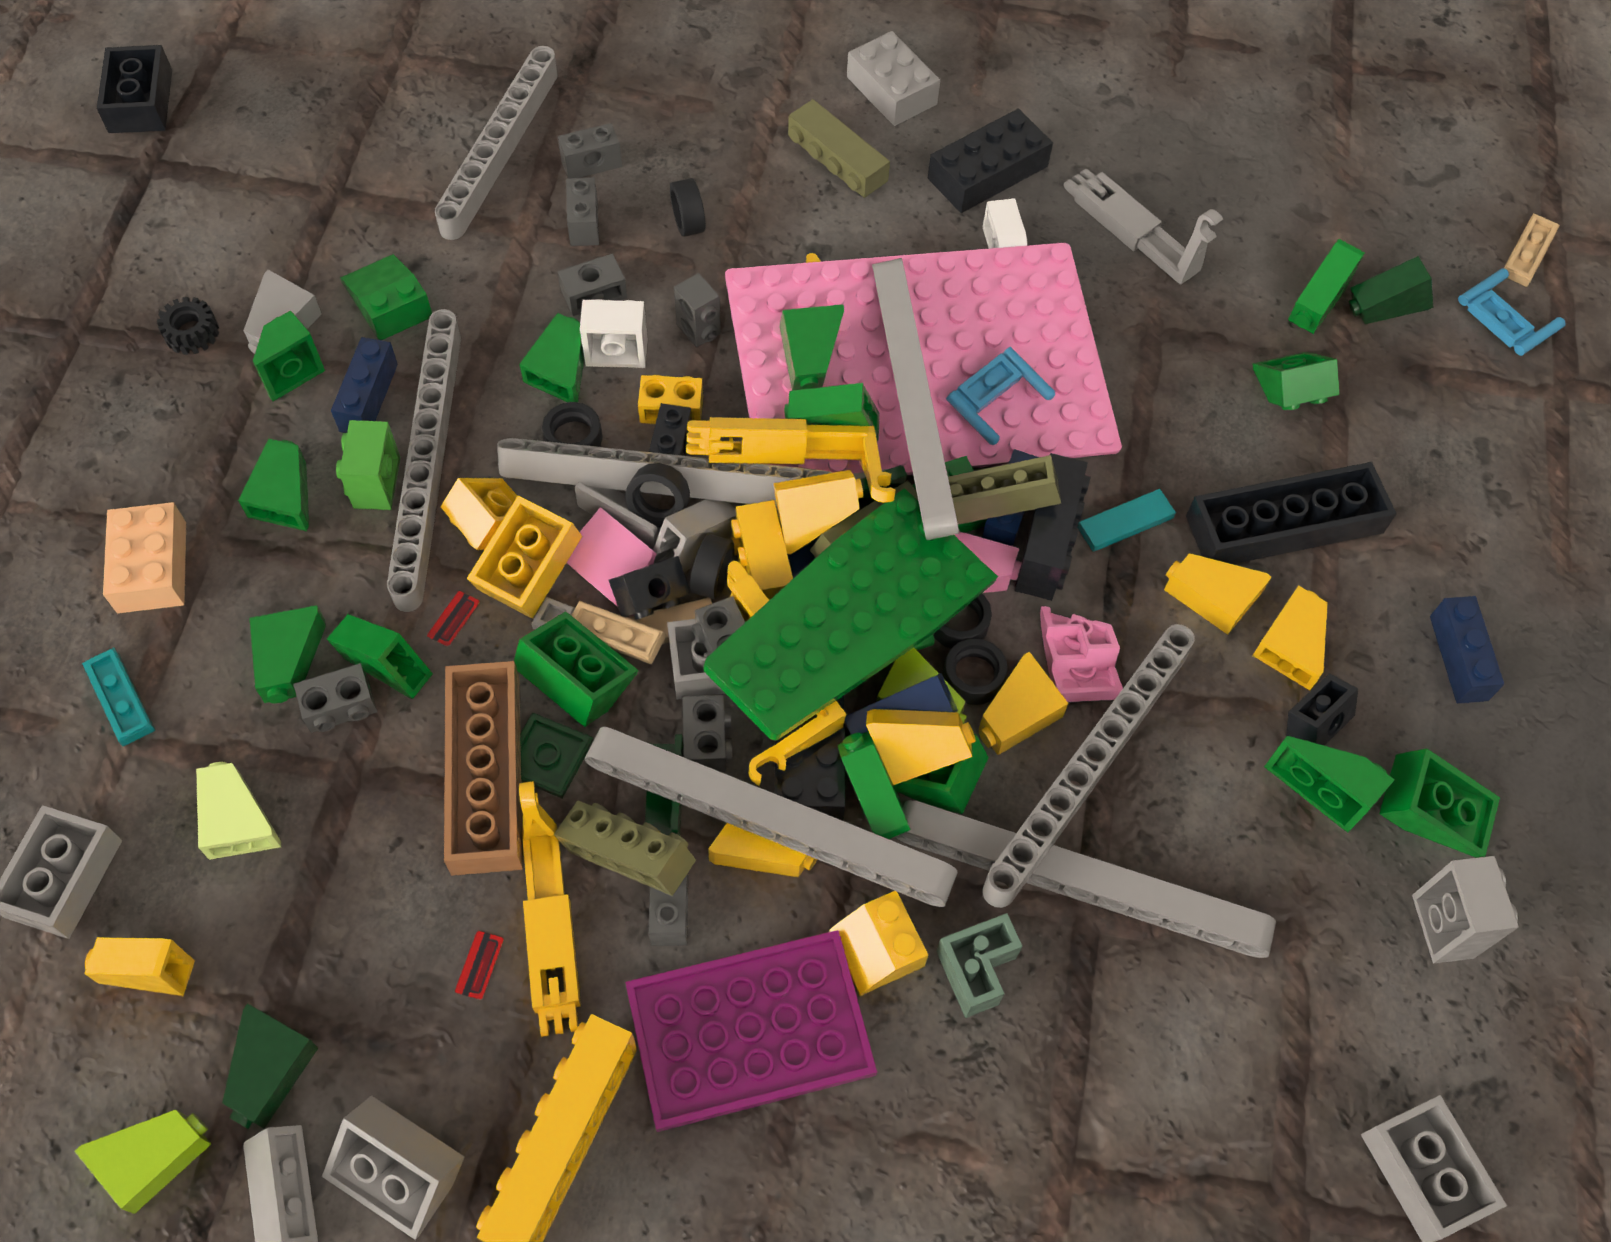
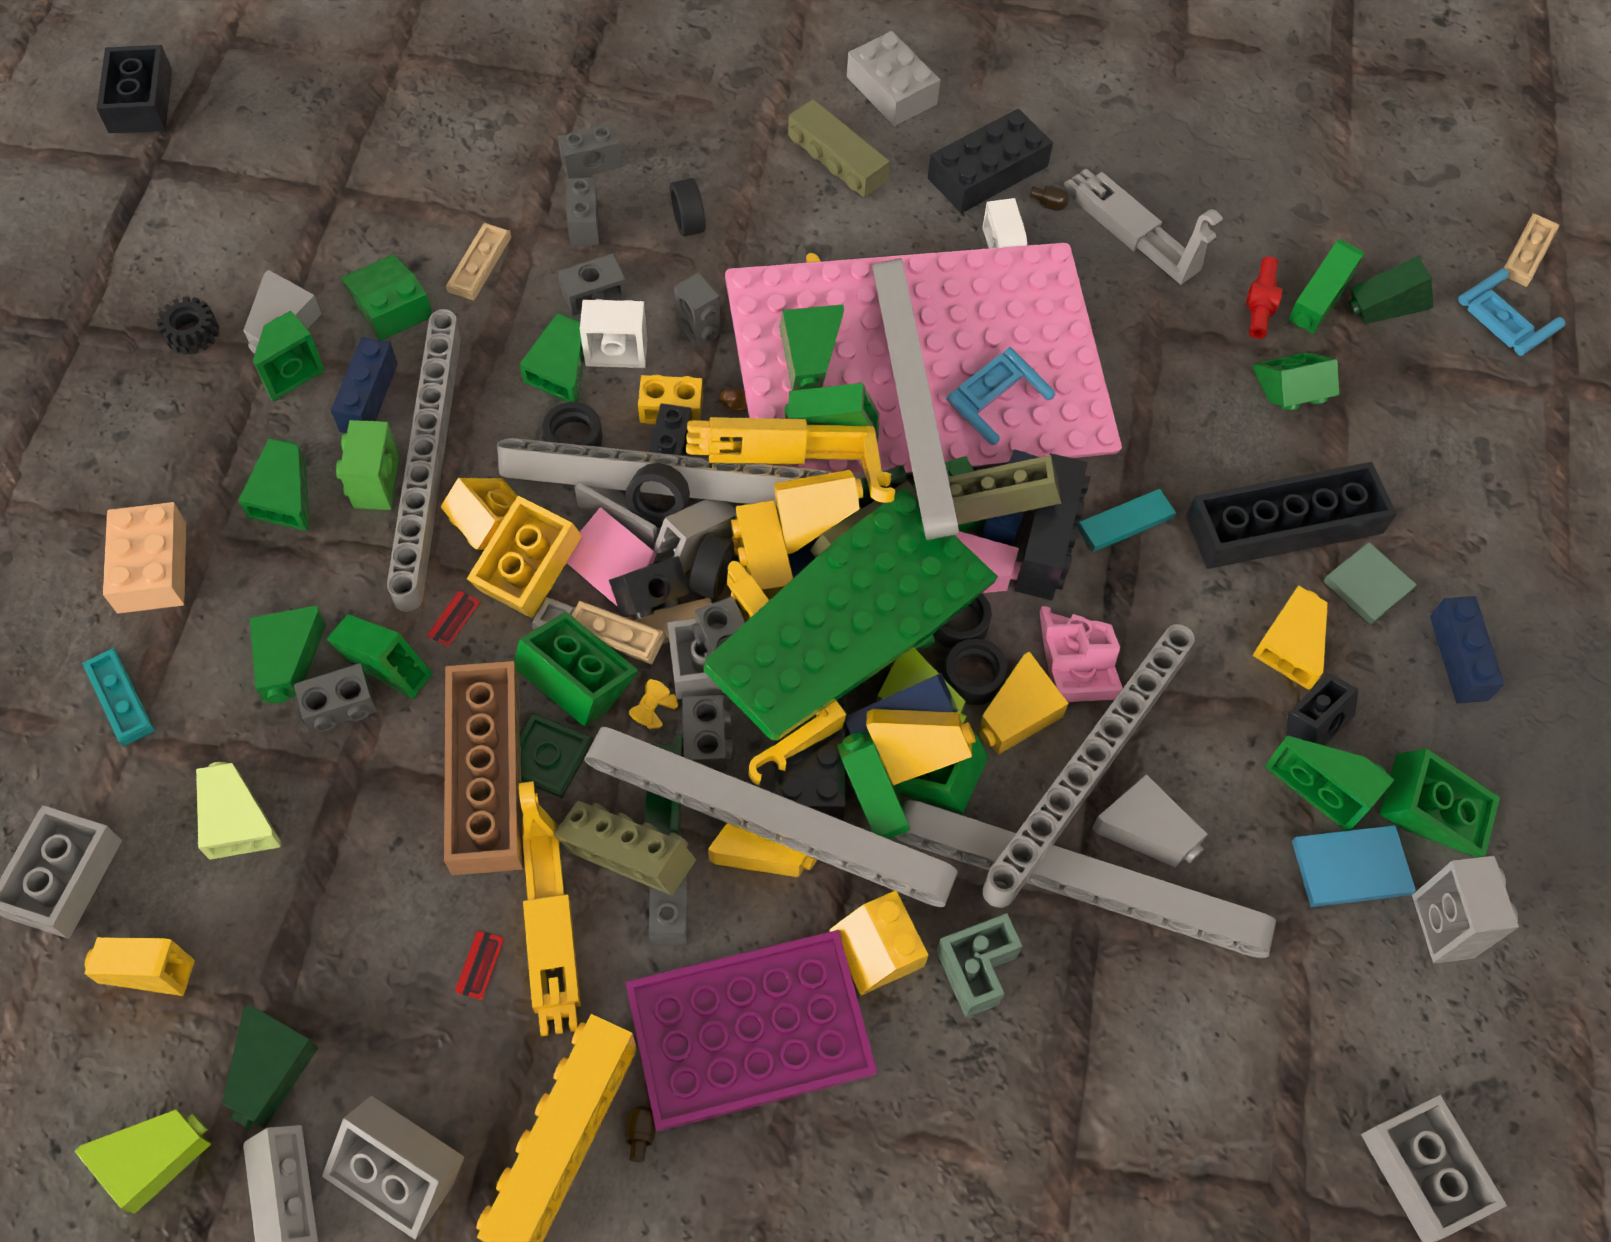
light grey beam [435,46,558,240] -> none
yellow slope [1164,553,1272,635] -> none
none -> tan tile [446,223,511,301]
none -> dark brown cylinder [625,1106,656,1162]
none -> yellow piece [629,679,678,729]
none -> clear orange arm [719,388,748,411]
none -> dark brown cylinder [1029,185,1069,211]
none -> light grey slope [1092,774,1208,868]
none -> red pin [1246,256,1282,339]
none -> dark azure tile [1292,825,1416,908]
none -> sand green tile [1323,542,1417,625]

